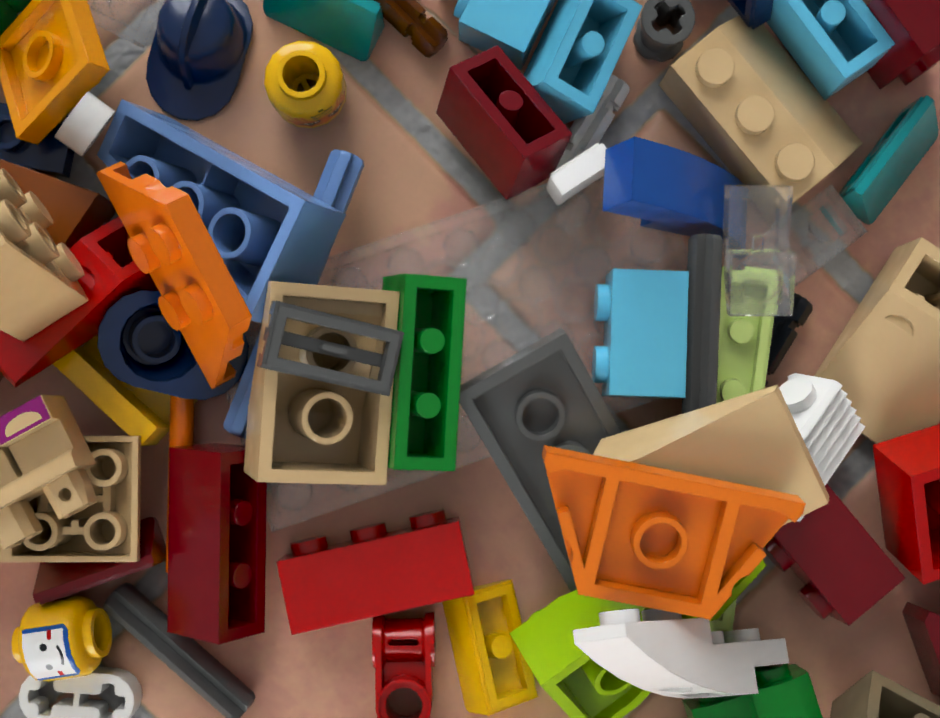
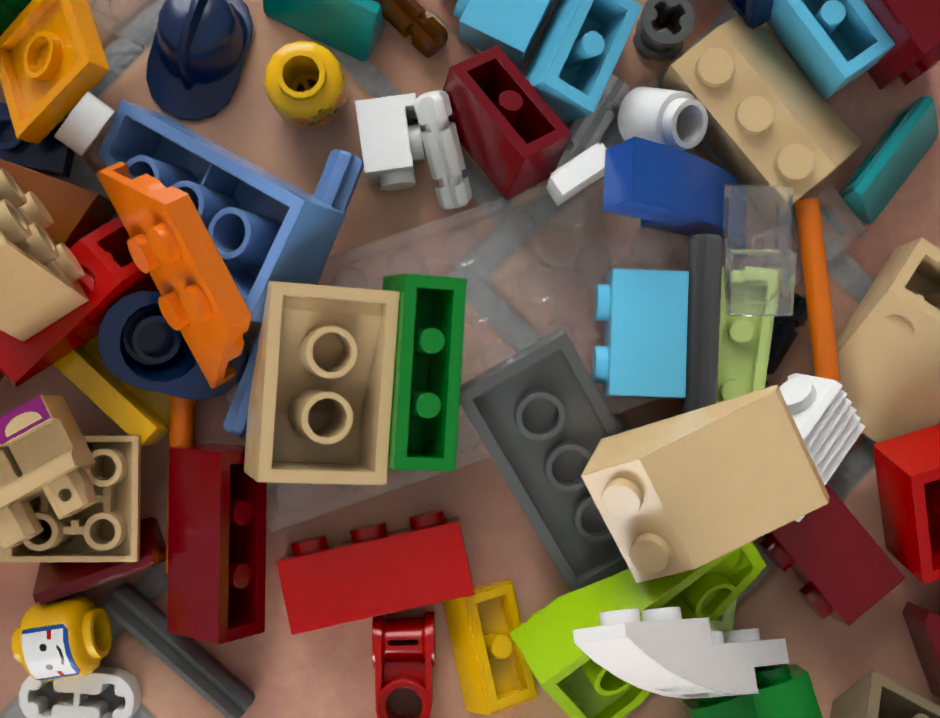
dark grey tile [257,301,404,396] -> none
orange wing [542,445,806,620] -> none
none -> white brick [355,93,425,191]
none -> white axle [414,90,472,210]
none -> white brick [617,86,708,151]
none -> orange bar [794,198,841,381]

